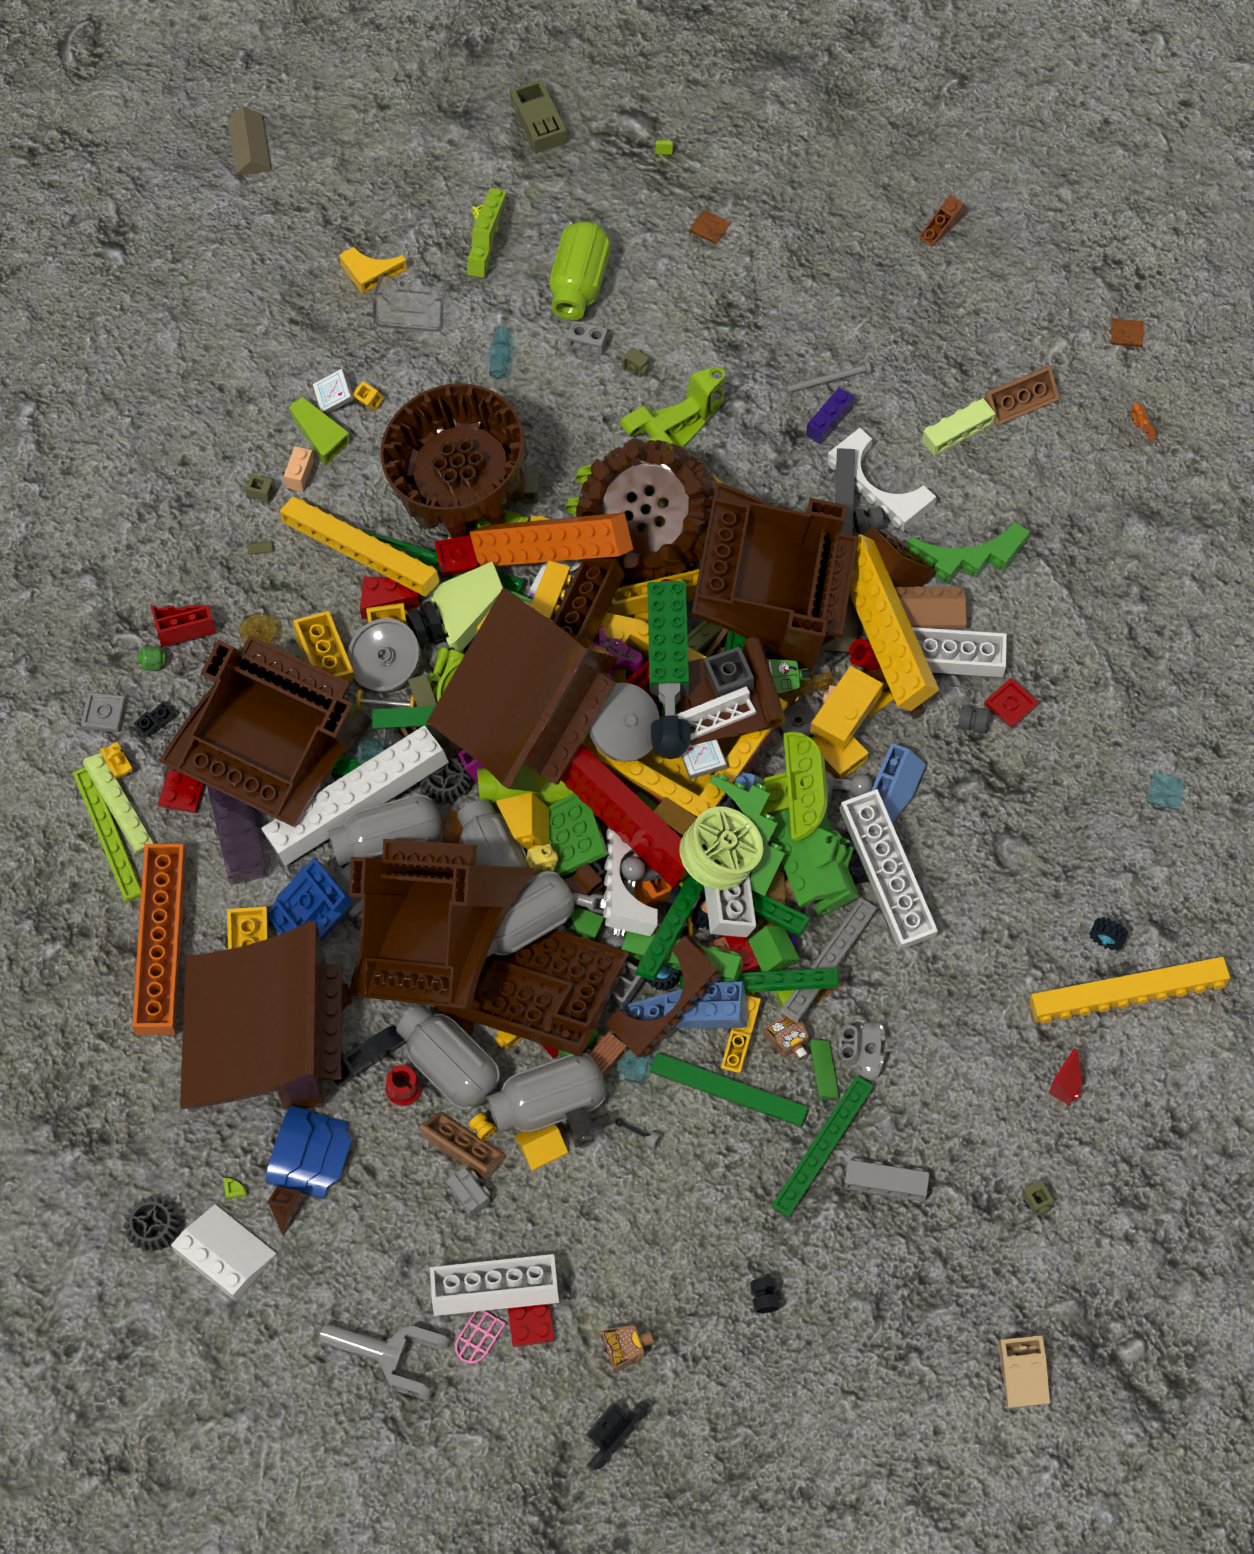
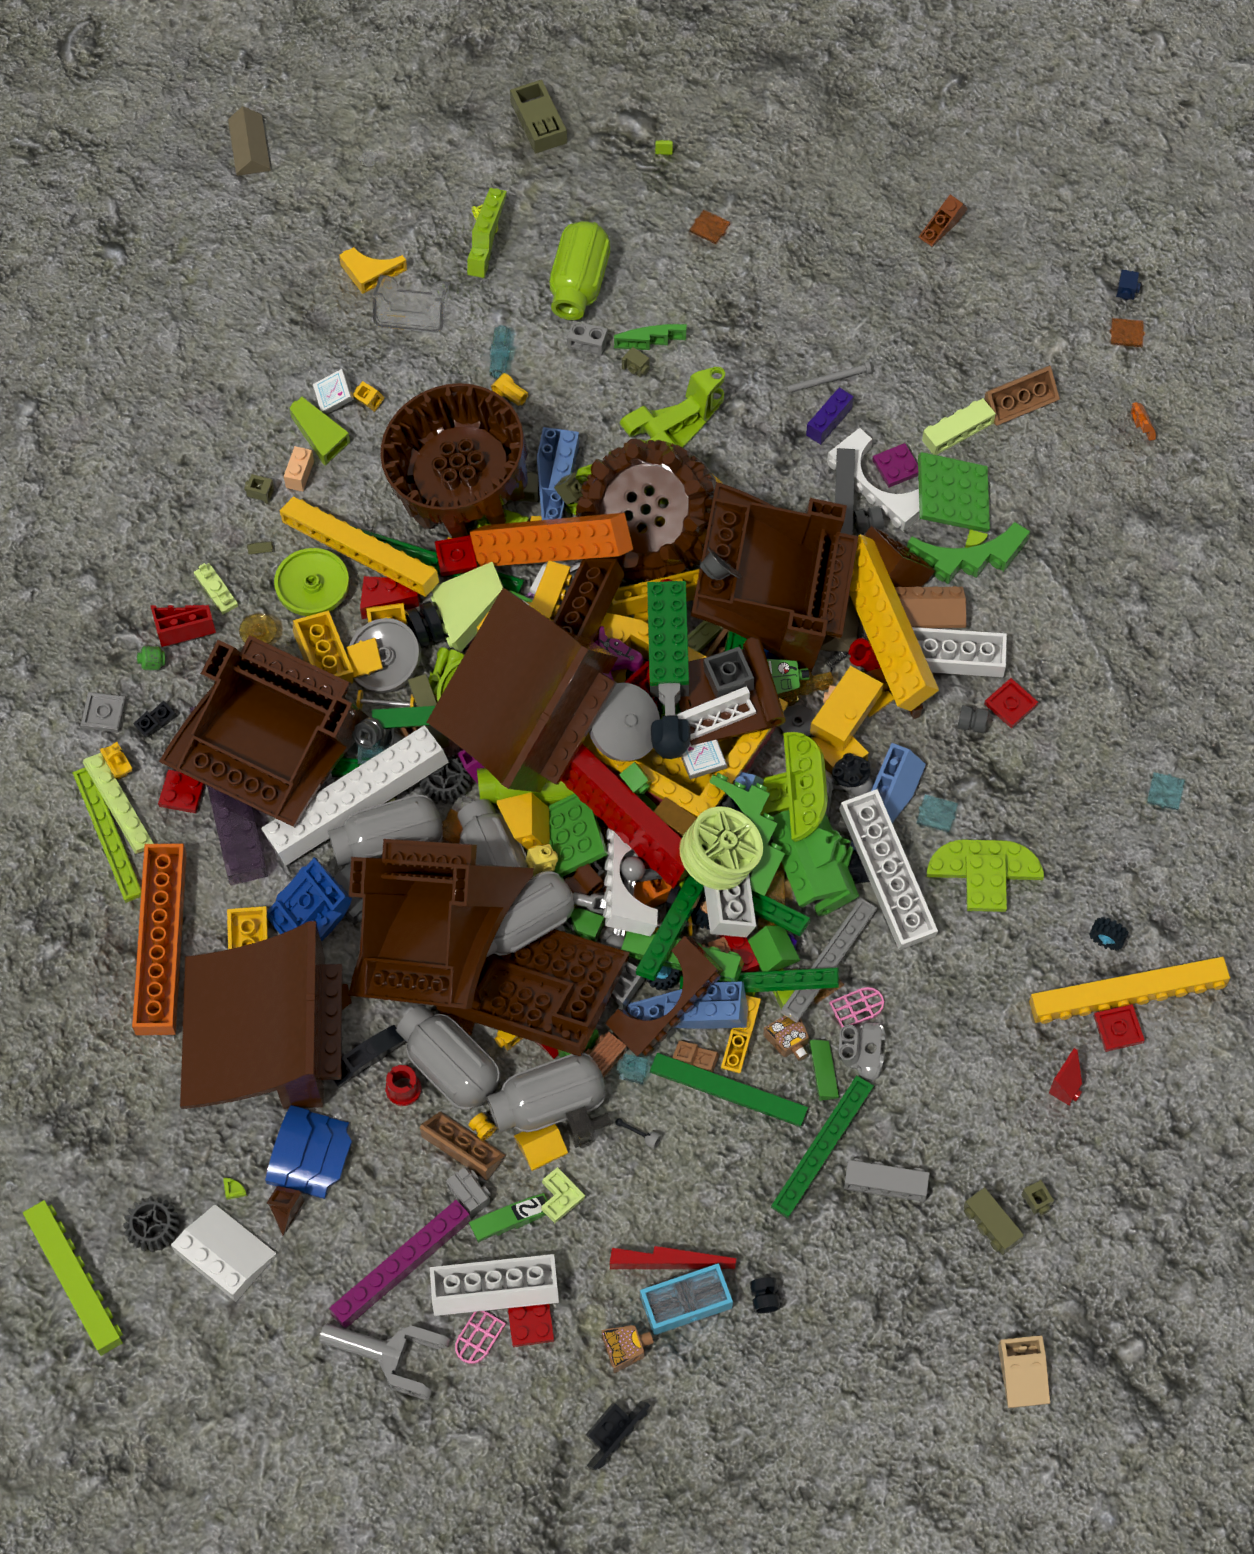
none -> lime brick [22,1200,123,1356]
none -> yellowish green plate [194,563,238,615]
none -> lime dish [274,548,349,616]
none -> magenta brick [329,1200,471,1329]
none -> yellow piece [346,638,383,678]
none -> dark grey wheel [353,717,384,748]
none -> bright green slope [469,1193,548,1243]
none -> yellow piece [491,373,528,406]
none -> medium blue wedge [537,427,579,520]
none -> yellowish green plate [541,1167,585,1223]
none -> olive brick [554,472,582,505]
none -> red slope [609,1246,736,1269]
none -> bright green slope [614,324,687,350]
none -> bright green brick [619,762,652,795]
none -> brick [640,1263,733,1335]
none -> medium nougat slope [672,1040,719,1073]
none -> dark grey piece [700,547,742,580]
none -> bright pink window [829,987,884,1028]
none -> black dish [832,753,871,788]
none -> magenta plate [872,443,918,488]
none -> clear light blue piece [916,795,957,832]
none -> bright green plate [918,452,990,533]
none -> lime plate [926,840,1044,912]
none -> olive brick [963,1187,1024,1255]
none -> lime tile [965,529,988,548]
none -> red plate [1093,1004,1145,1052]
none -> dark blue brick [1116,270,1141,300]

